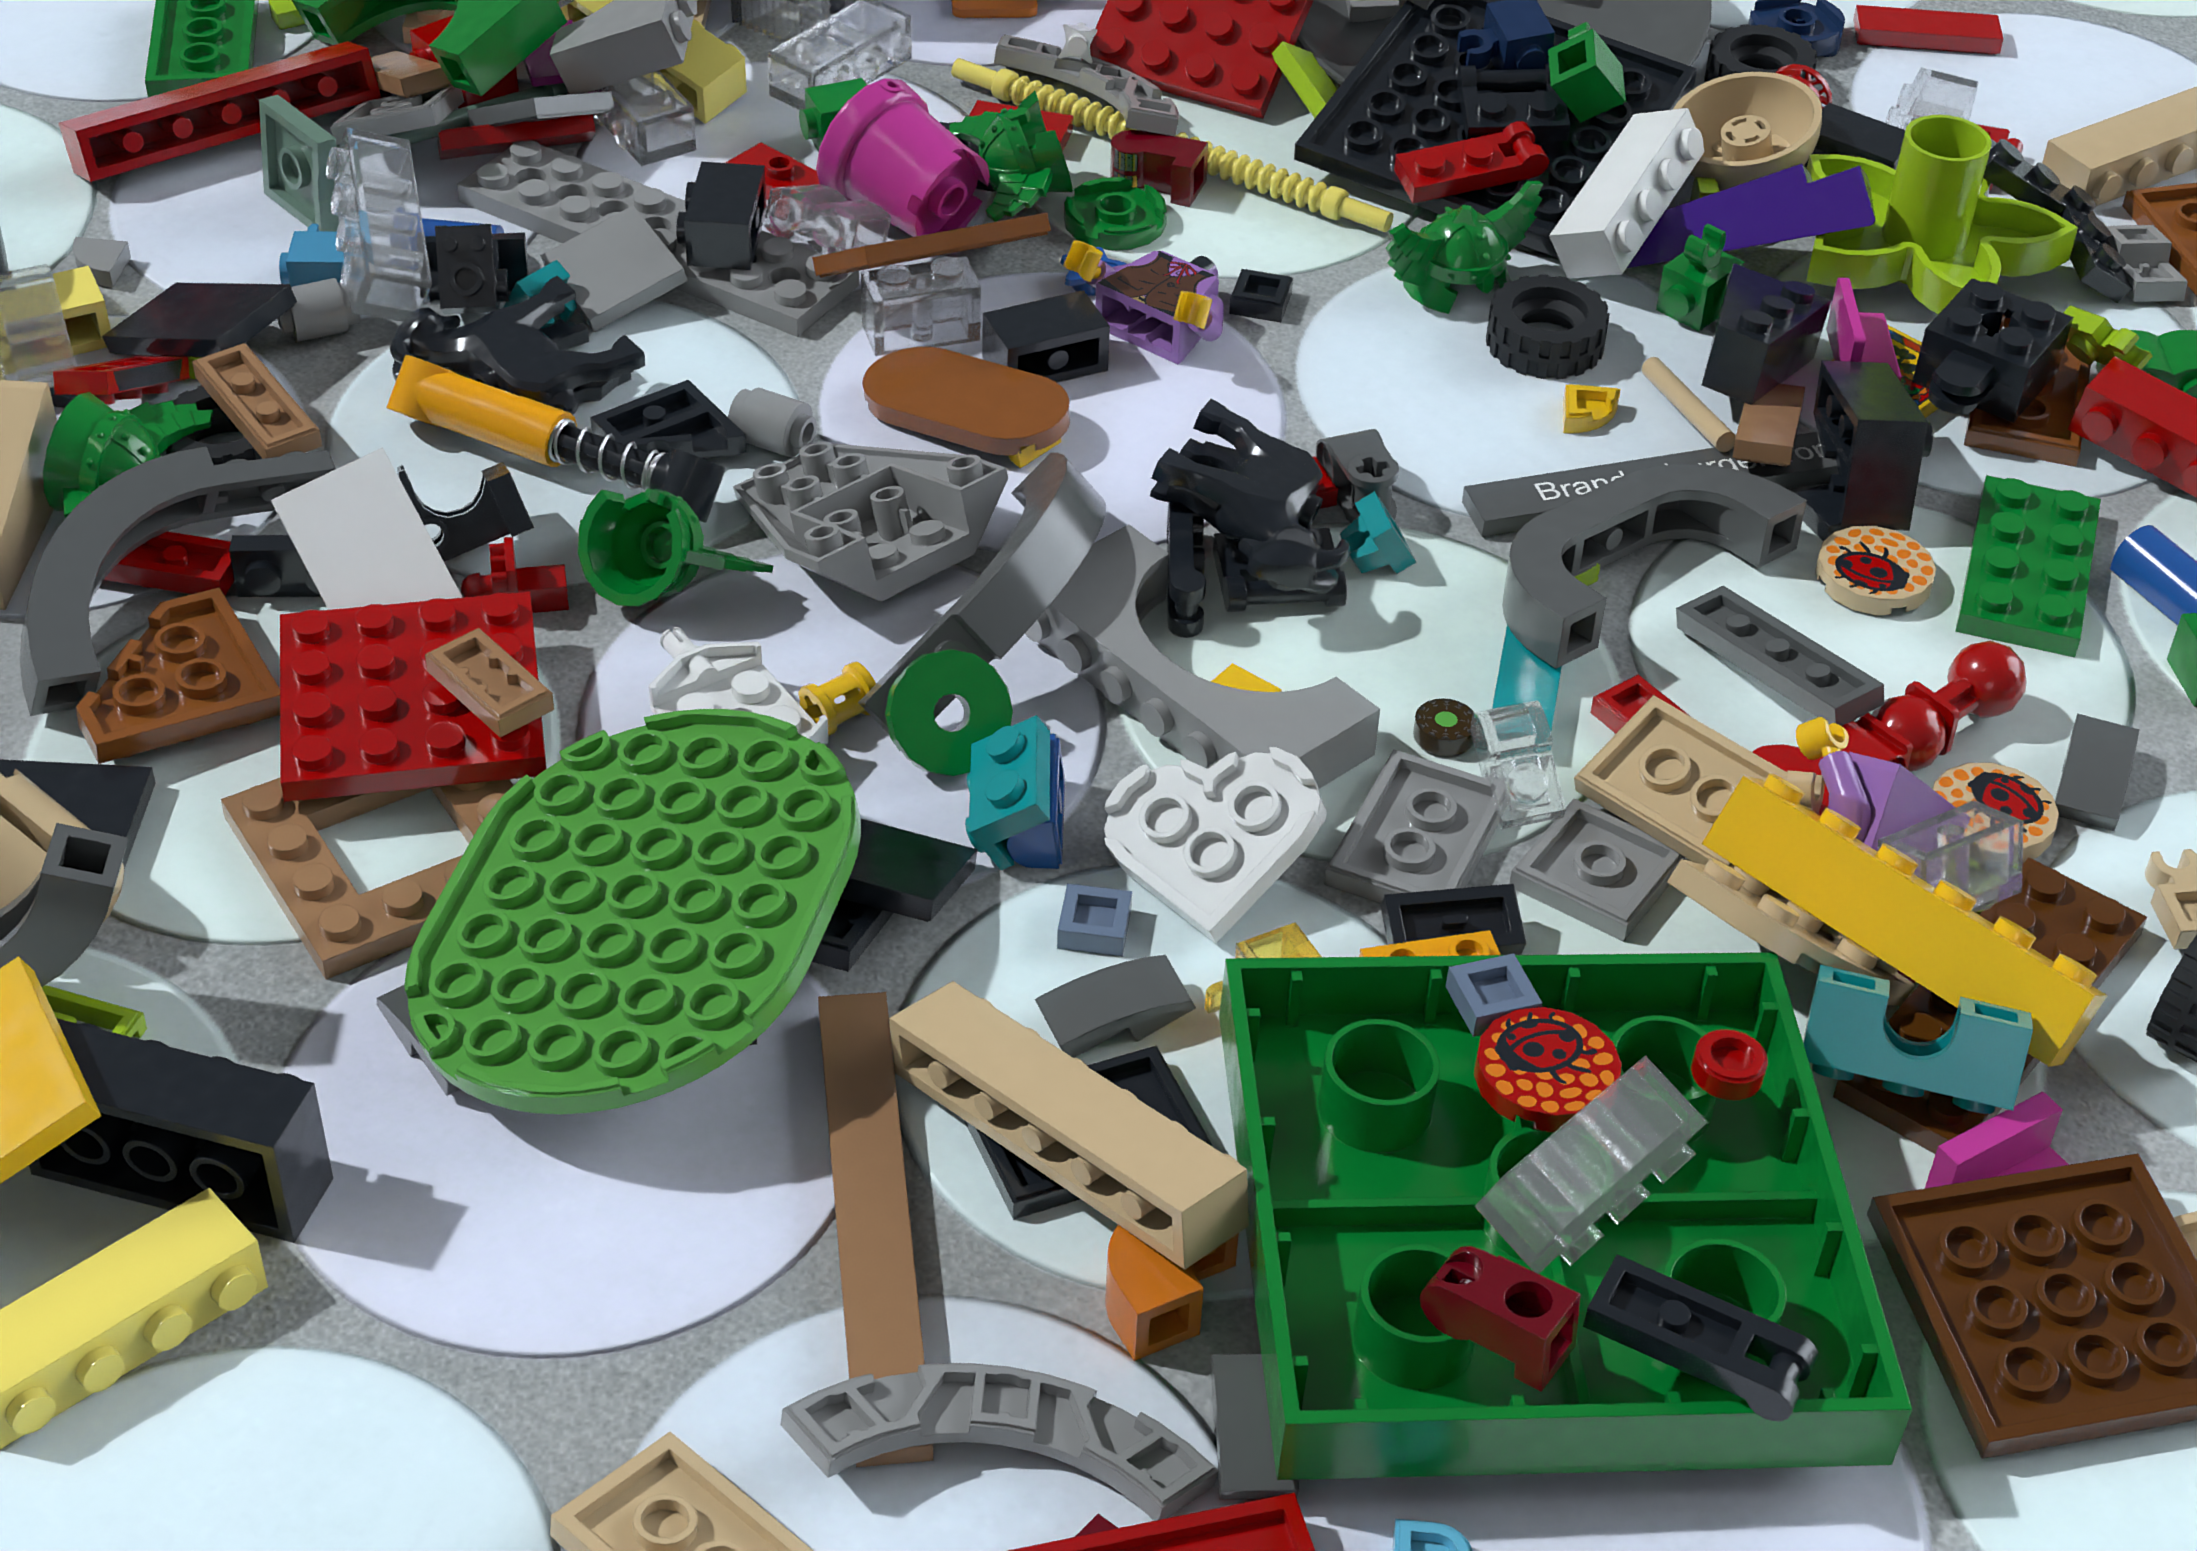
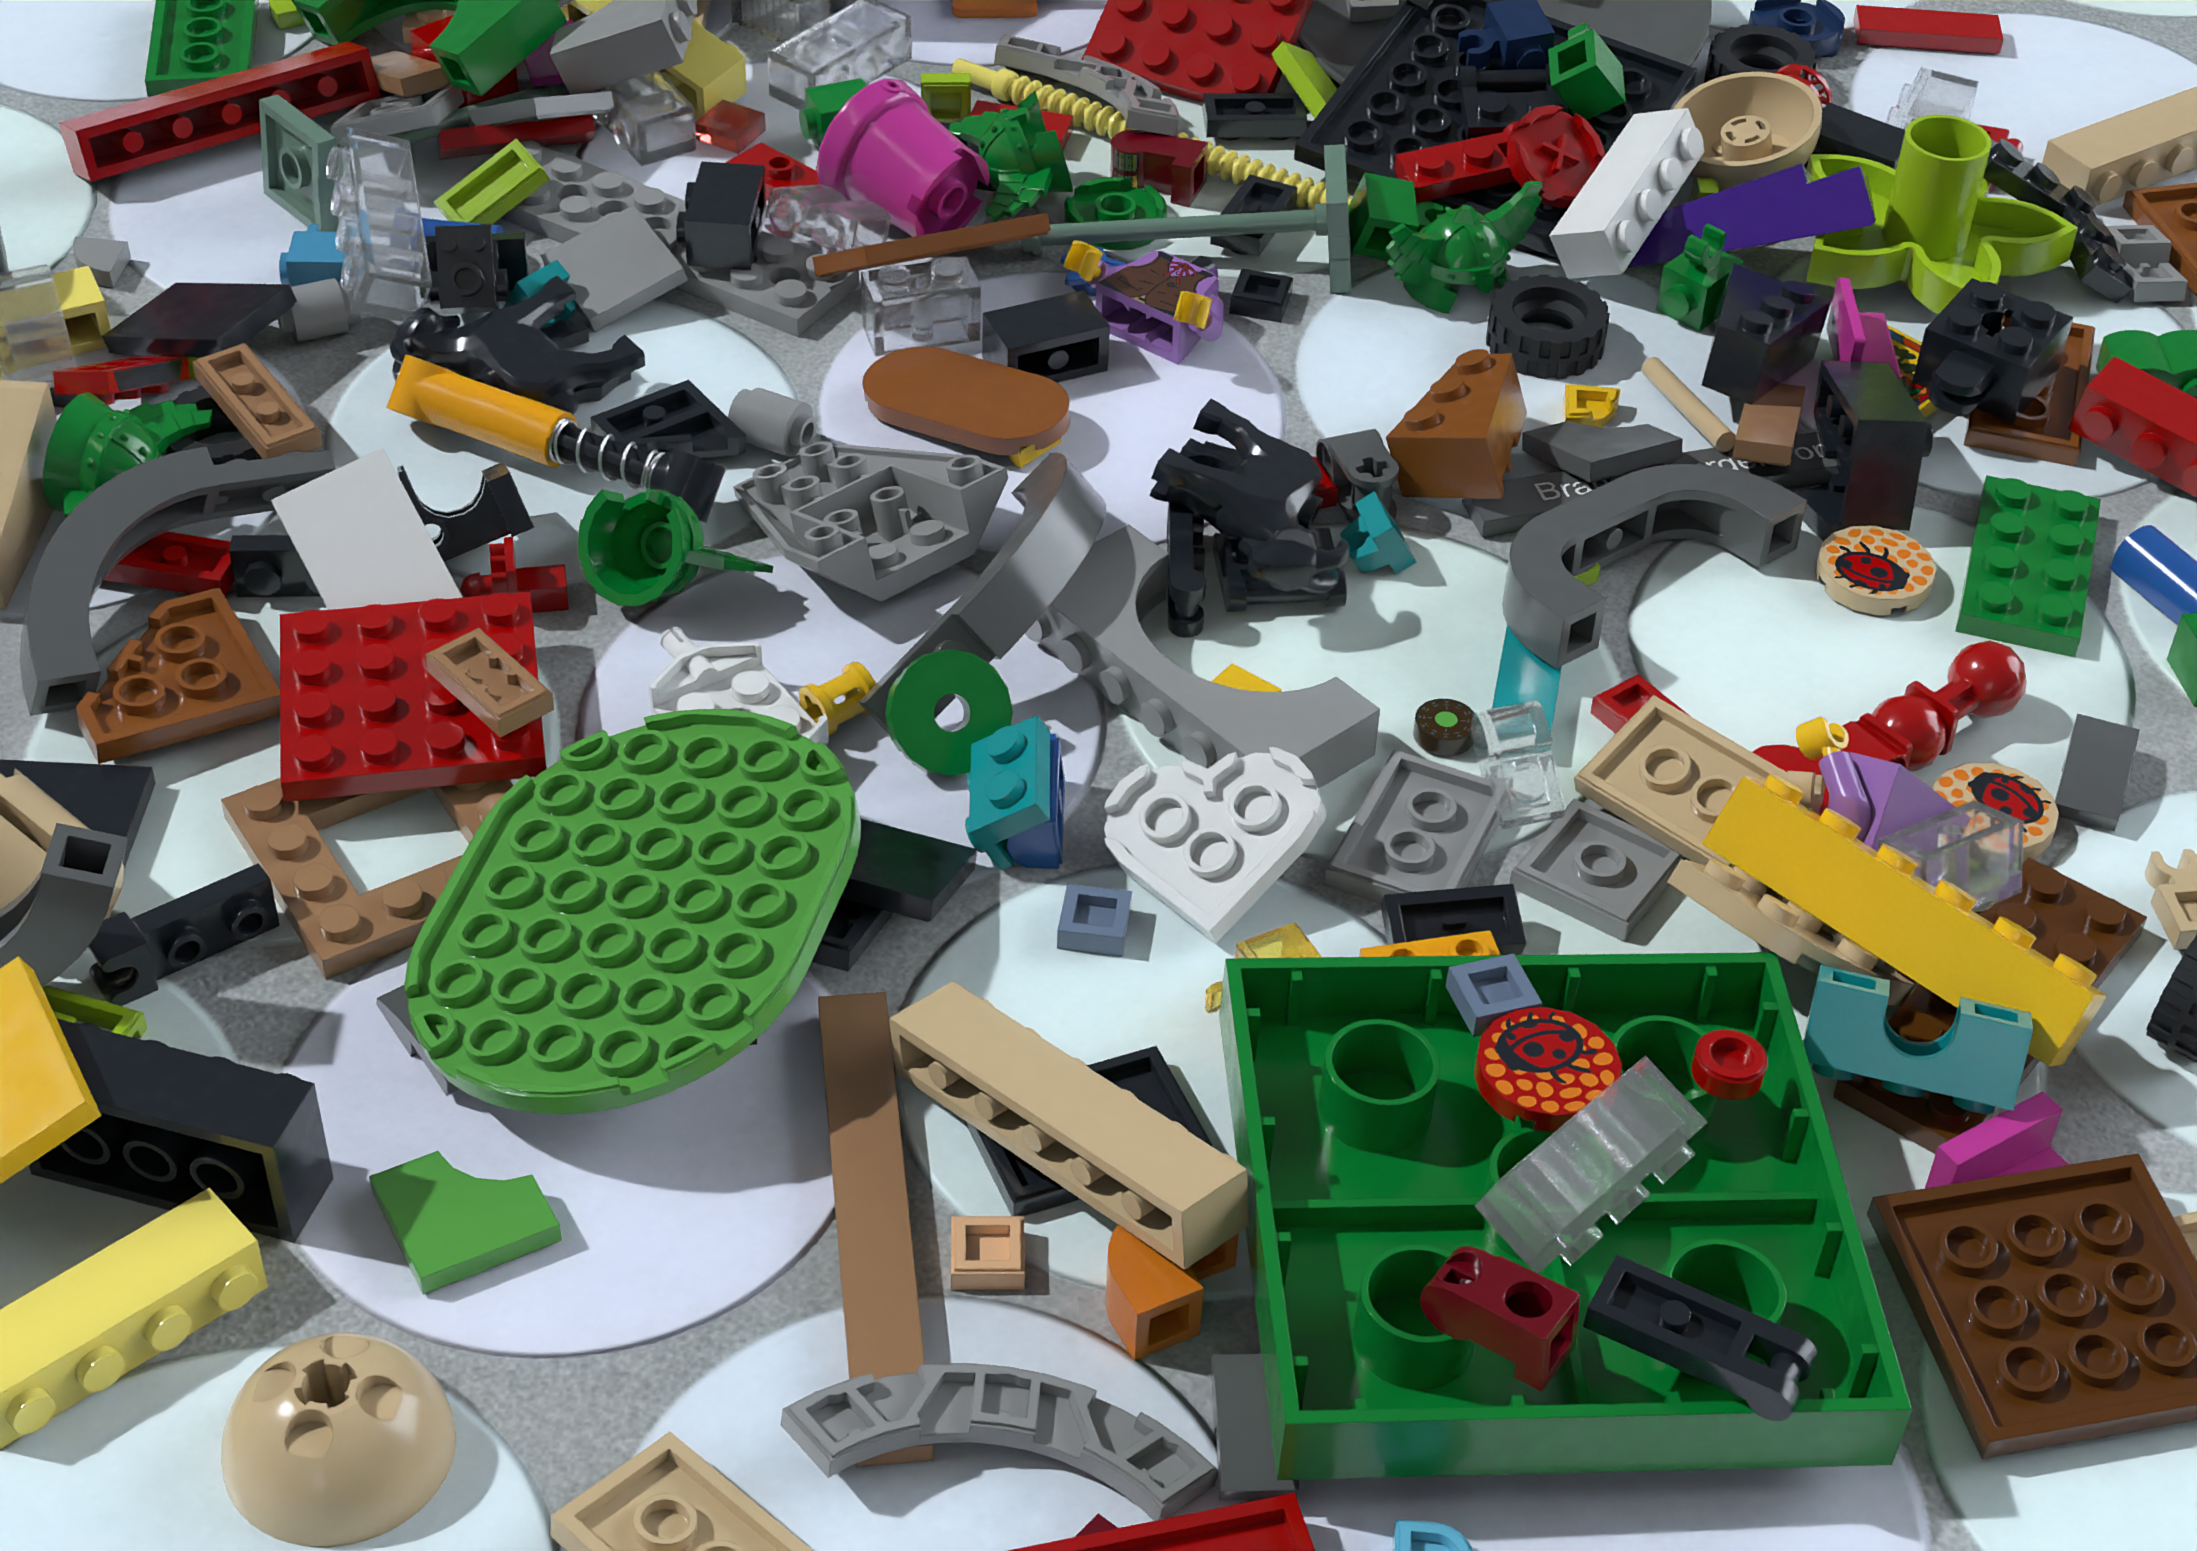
dark grey slope [1035,955,1196,1058] -> none
white piece [1058,22,1097,64] -> none
dark grey plate [1676,586,1884,726] -> none
lime plate [2063,305,2153,369] -> none
none -> black plate [88,863,280,1006]
none -> tan piece [221,1332,456,1547]
none -> bright green tile [369,1151,562,1295]
none -> lime tile [434,139,550,224]
none -> clear red tile [695,99,766,154]
none -> lime tile [921,73,971,123]
none -> light nougat tile [951,1216,1025,1290]
none -> sand green tile [1022,144,1351,294]
none -> black plate [1202,93,1307,141]
none -> black plate [1210,175,1298,257]
none -> green brick [1348,172,1444,261]
none -> dark orange wedge [1385,349,1527,499]
none -> red tile [1507,105,1606,208]
none -> dark grey tile [1522,421,1683,483]

